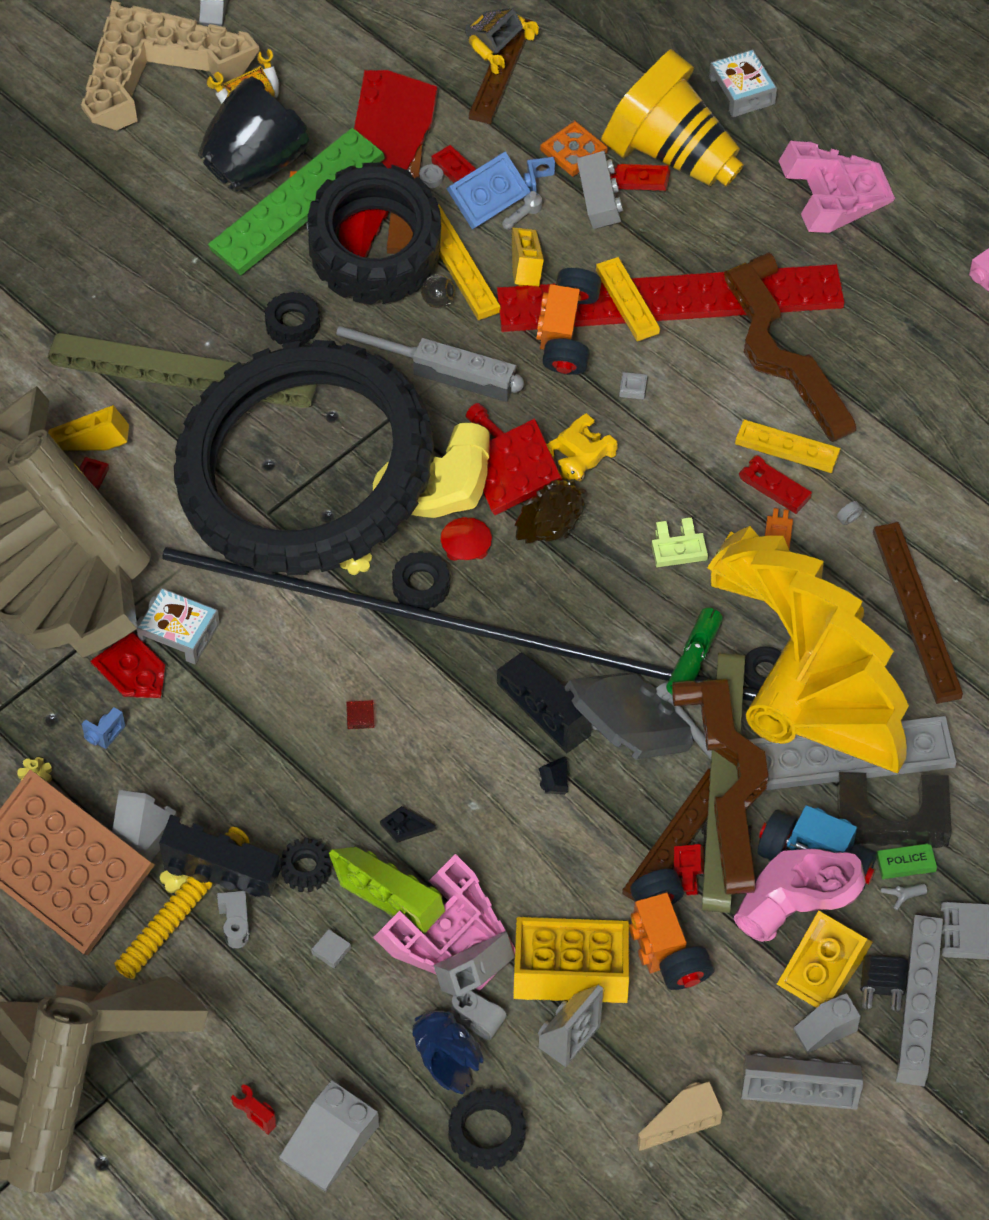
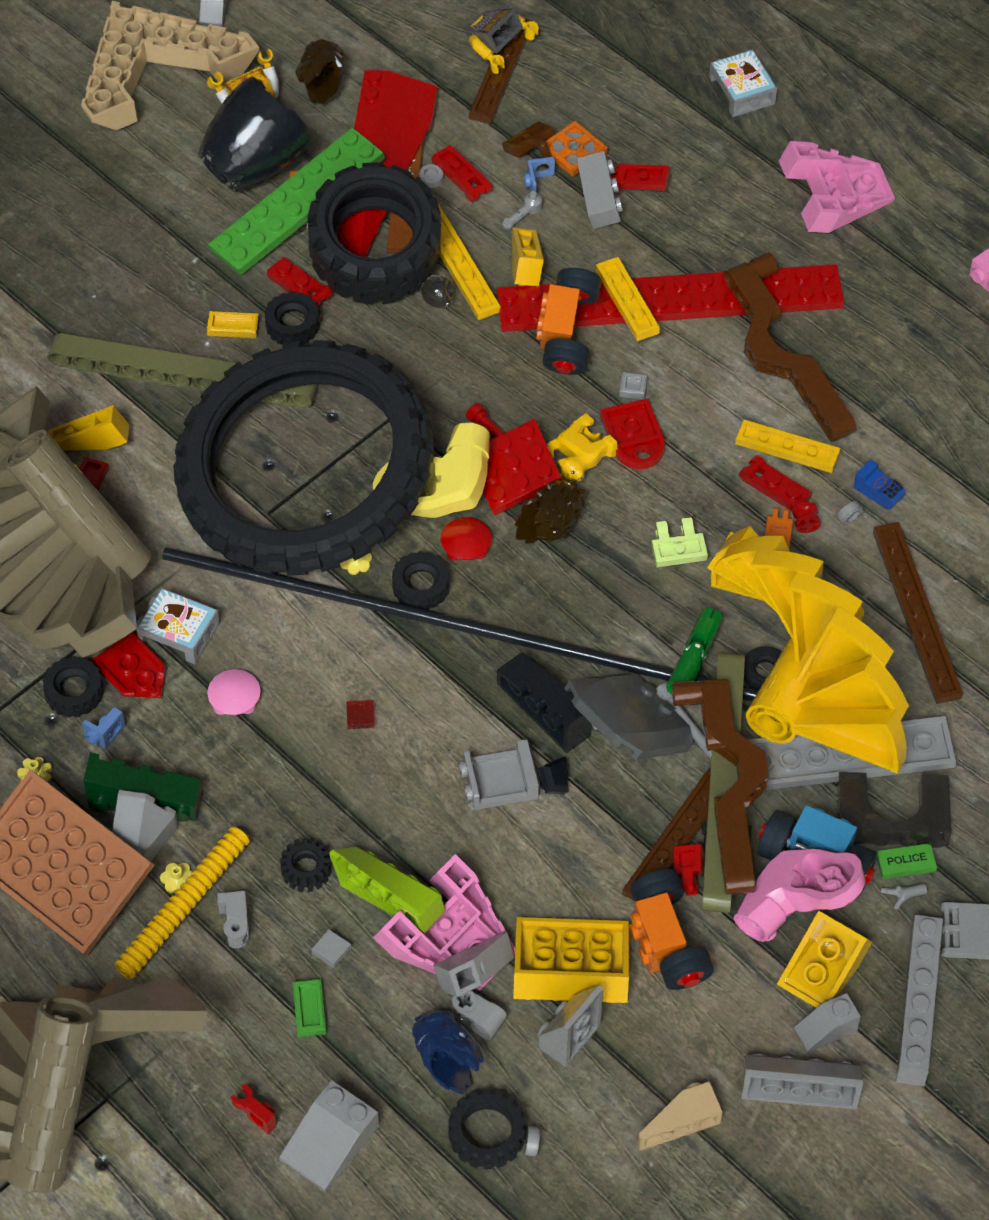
black wedge [159,814,281,897] -> none
piece [337,326,524,402] -> none
black piece [380,806,435,843] -> none
medium blue plate [446,151,531,229] -> none
yellow cone [601,49,744,187] -> none
black piece [860,956,909,1011] -> none
none -> black tyre [43,656,104,717]
none -> dark green wedge [83,752,203,822]
none -> yellow tile [207,311,259,338]
none -> bright pink dish [207,669,261,715]
none -> red plate [267,257,333,307]
none -> bright green tile [293,979,326,1037]
none -> dark brown head [295,39,345,104]
none -> light grey panel [459,739,539,810]
none -> reddish brown plate [502,121,555,168]
none -> light grey tile [524,1126,540,1157]
none -> red tile [600,398,665,469]
none -> red wheel [792,502,821,533]
none -> blue leg [853,459,905,509]

